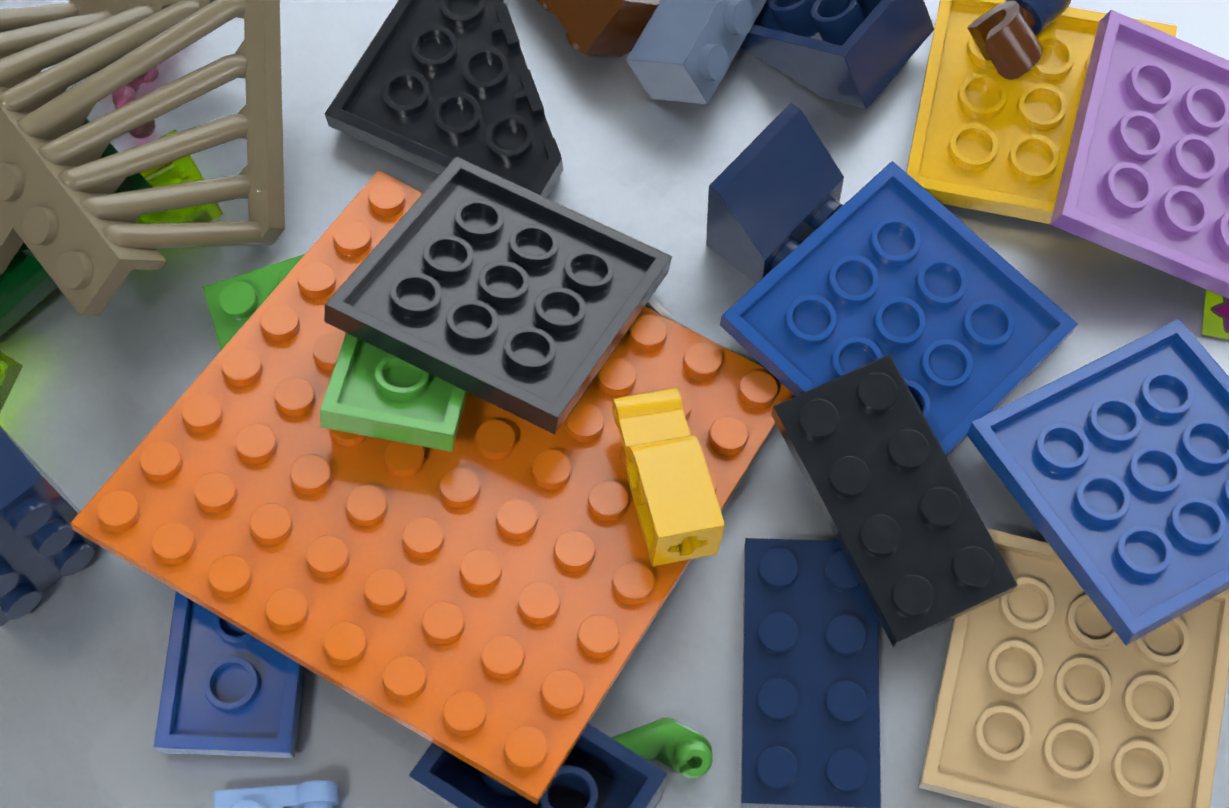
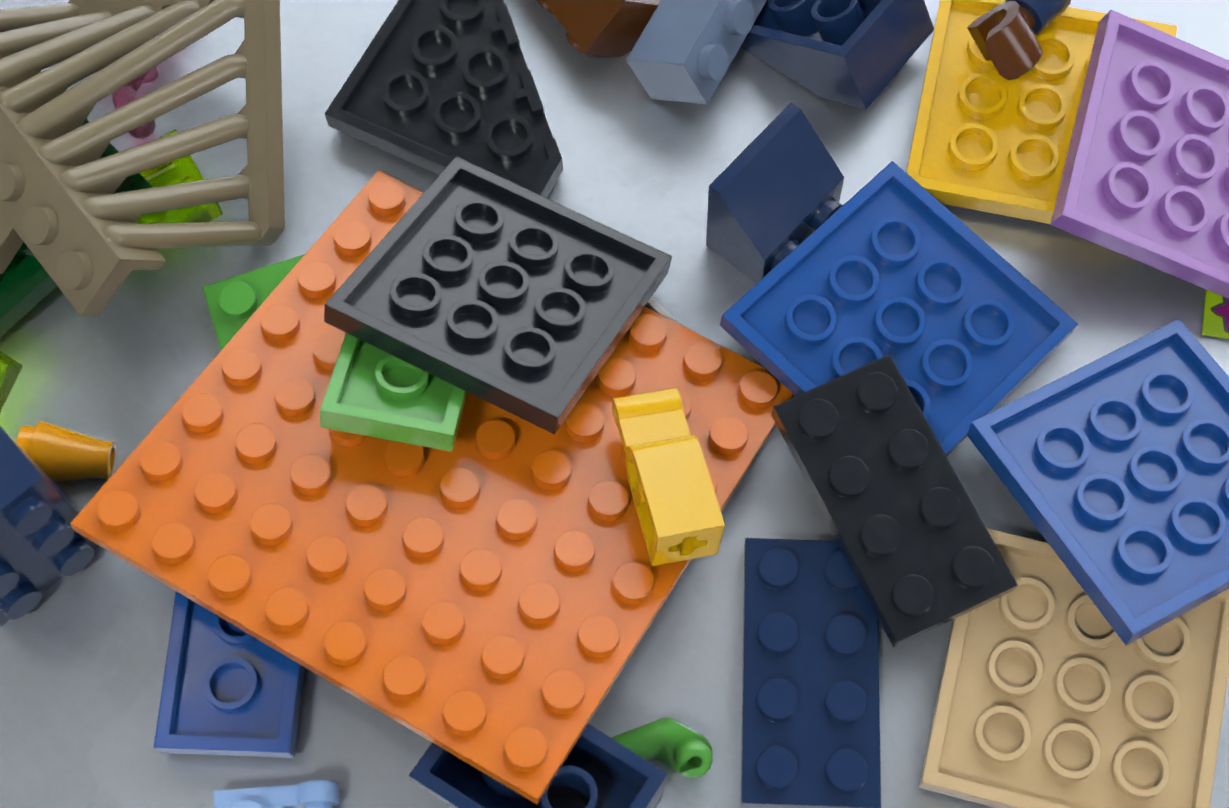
none -> light orange cone [16,420,116,482]

